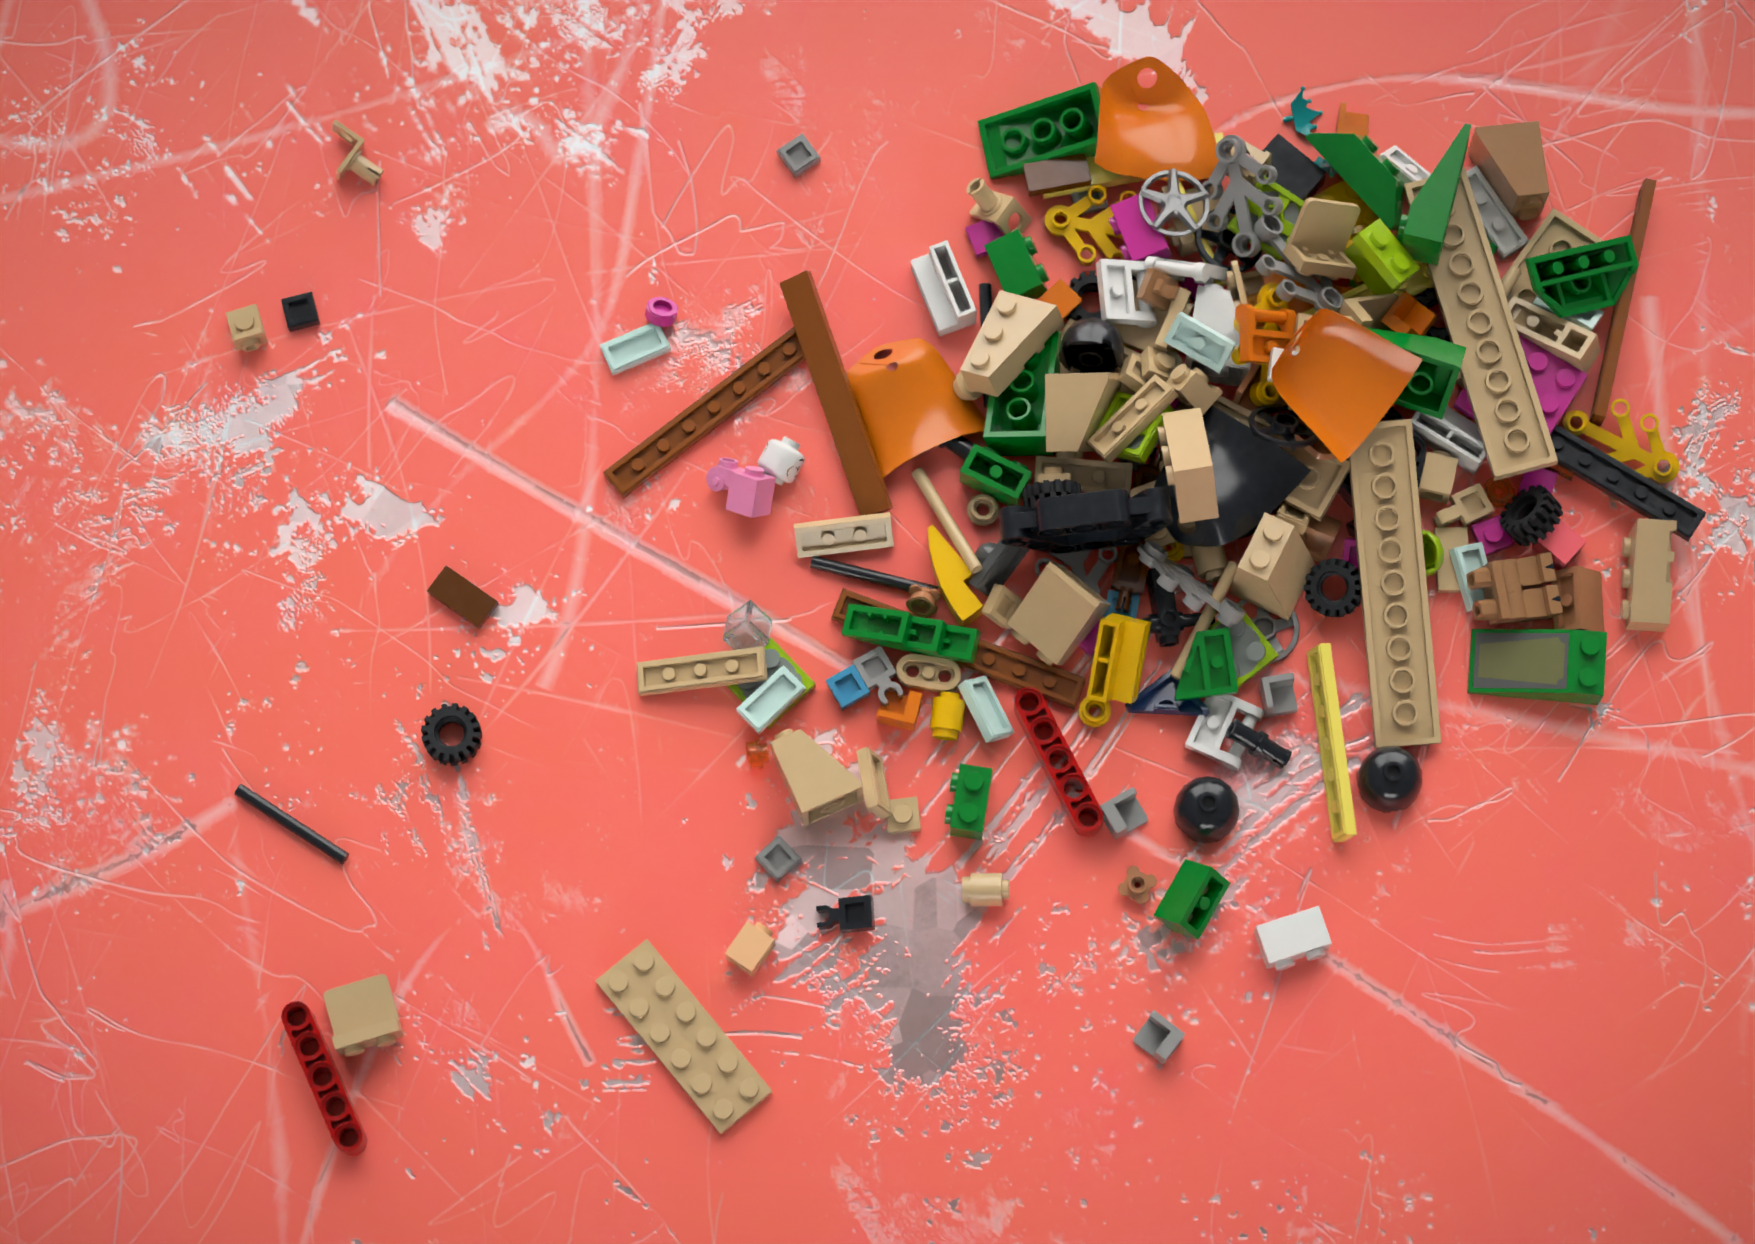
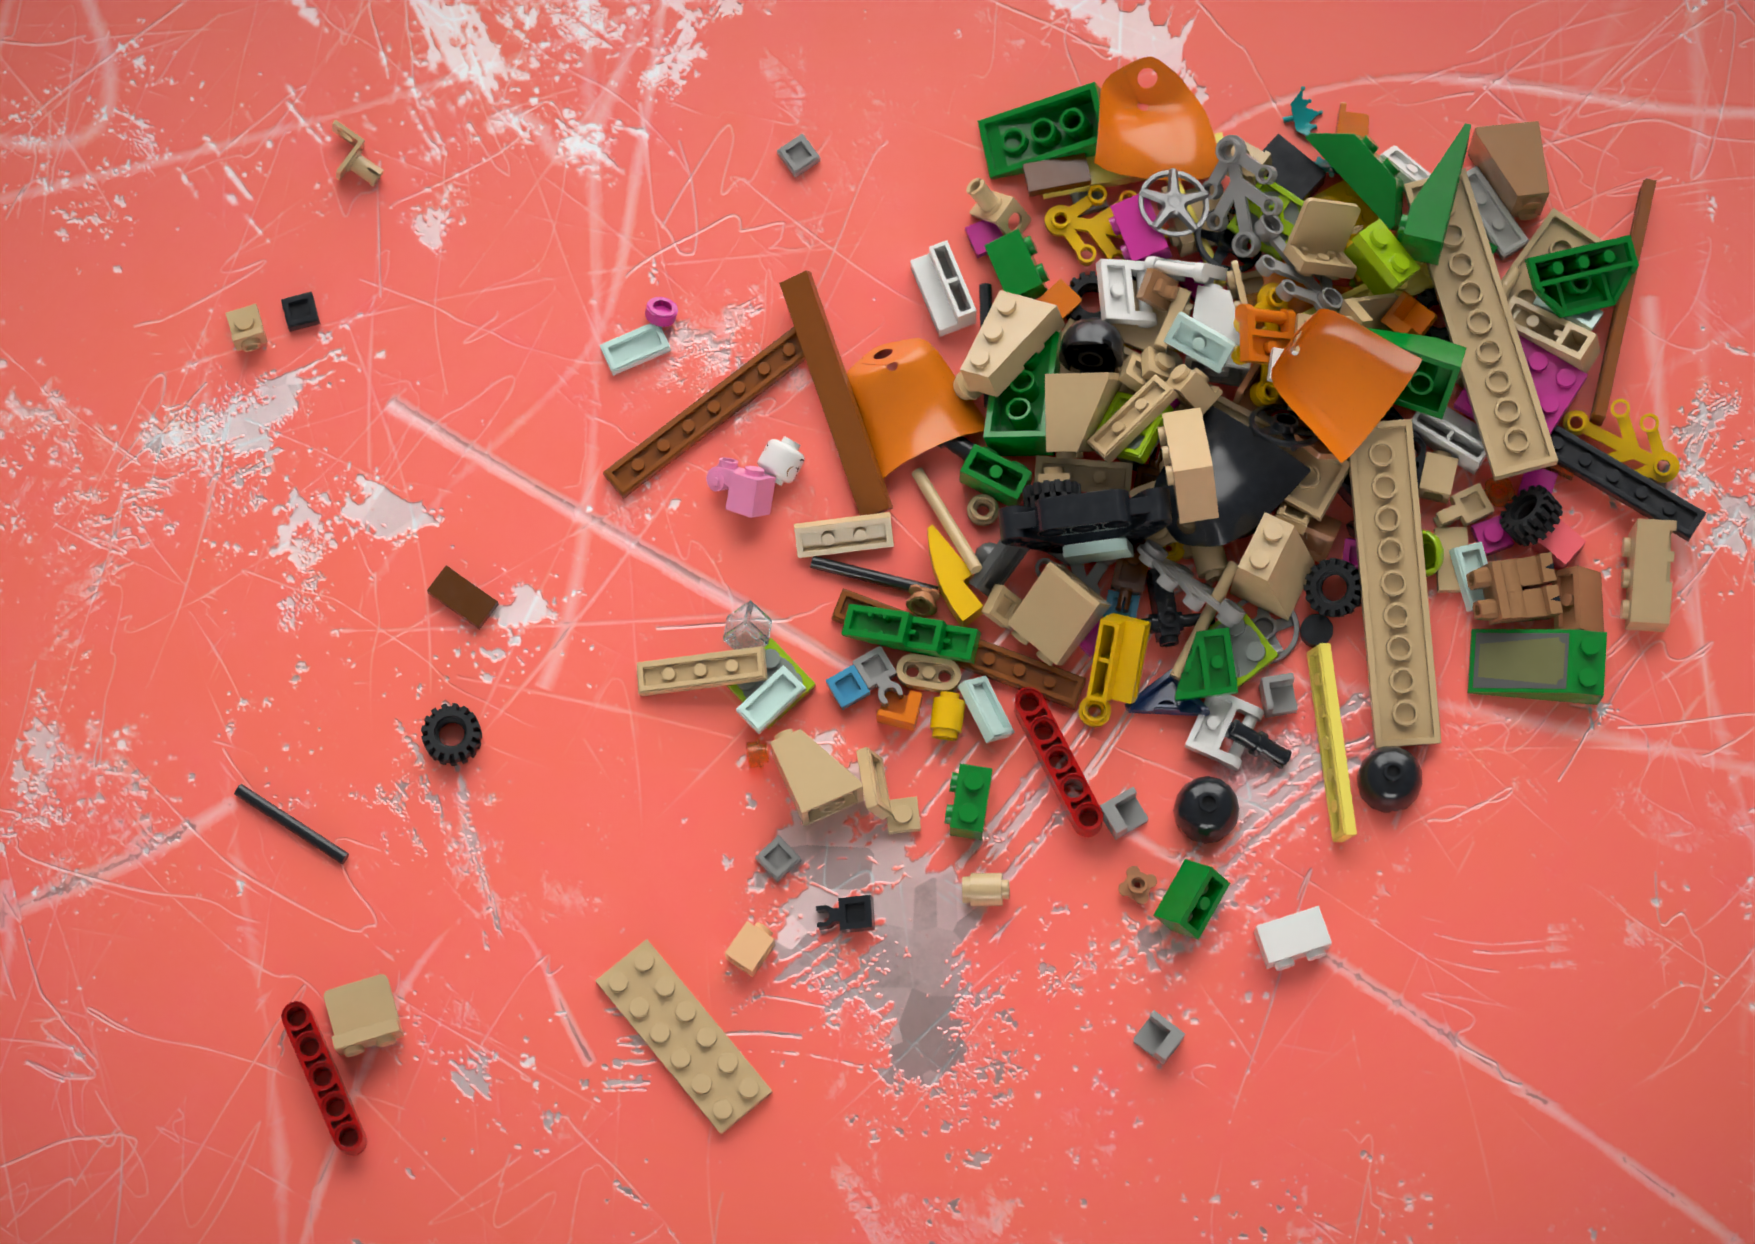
none -> light aqua tile [1063,537,1134,565]
none -> black tile [1300,614,1333,648]

